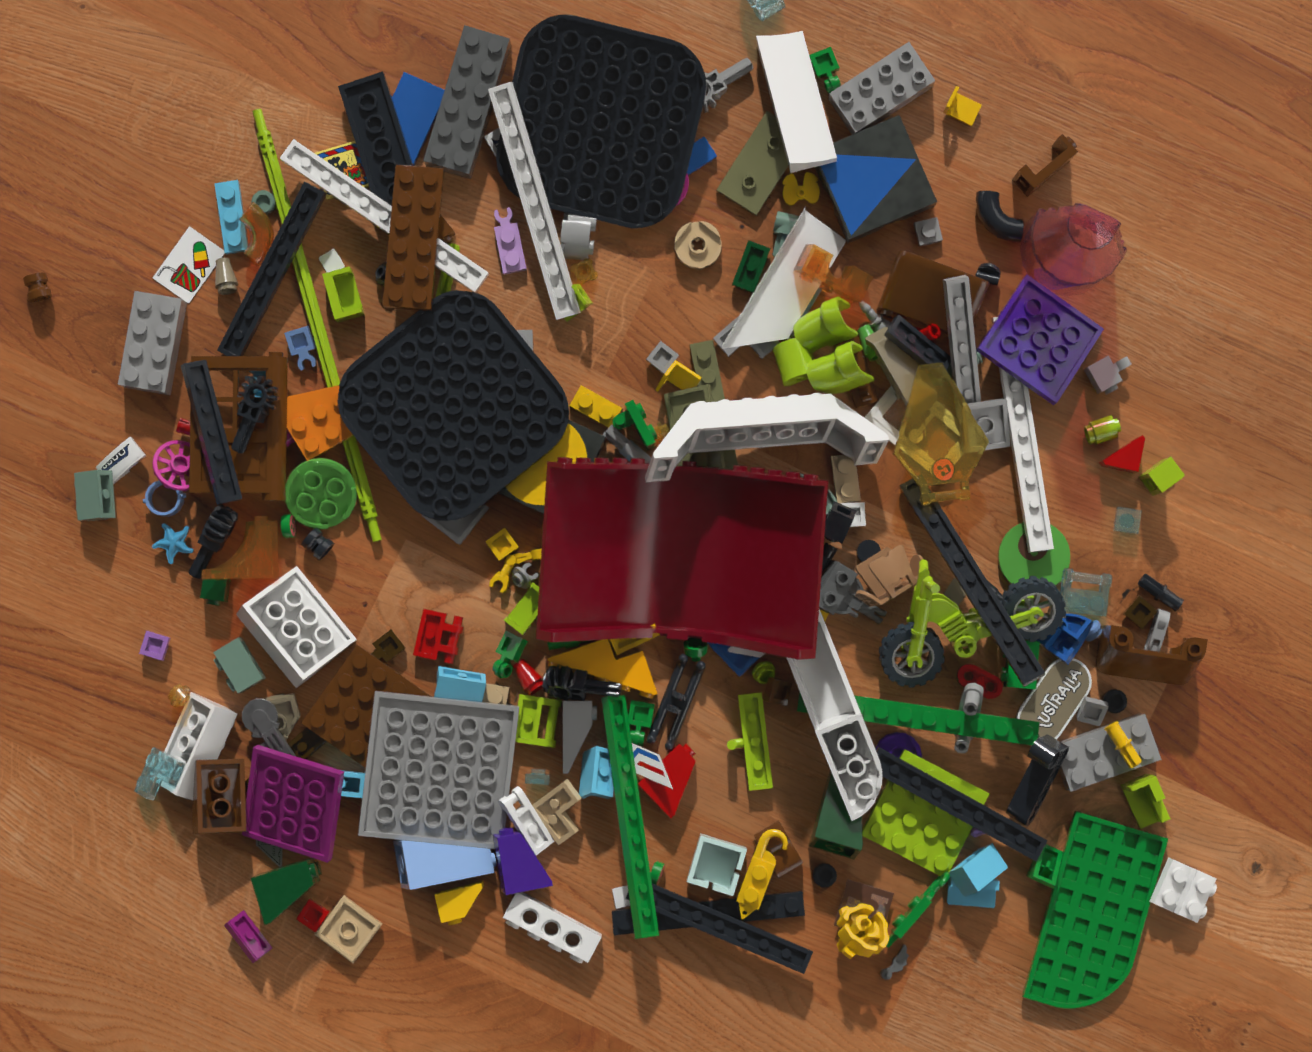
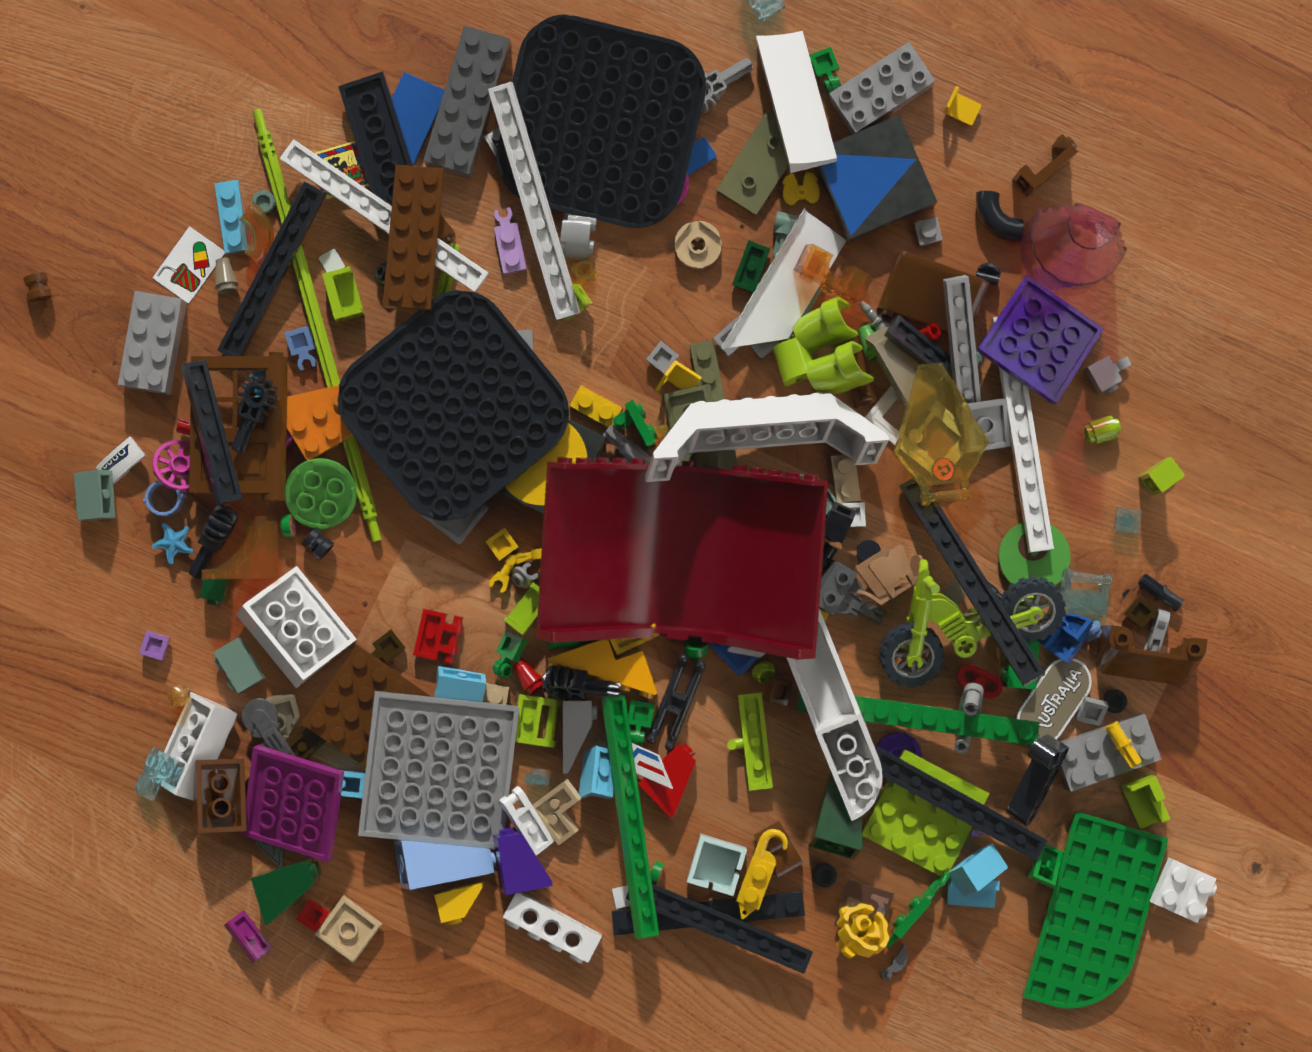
red slope [1099,435,1145,473] -> none

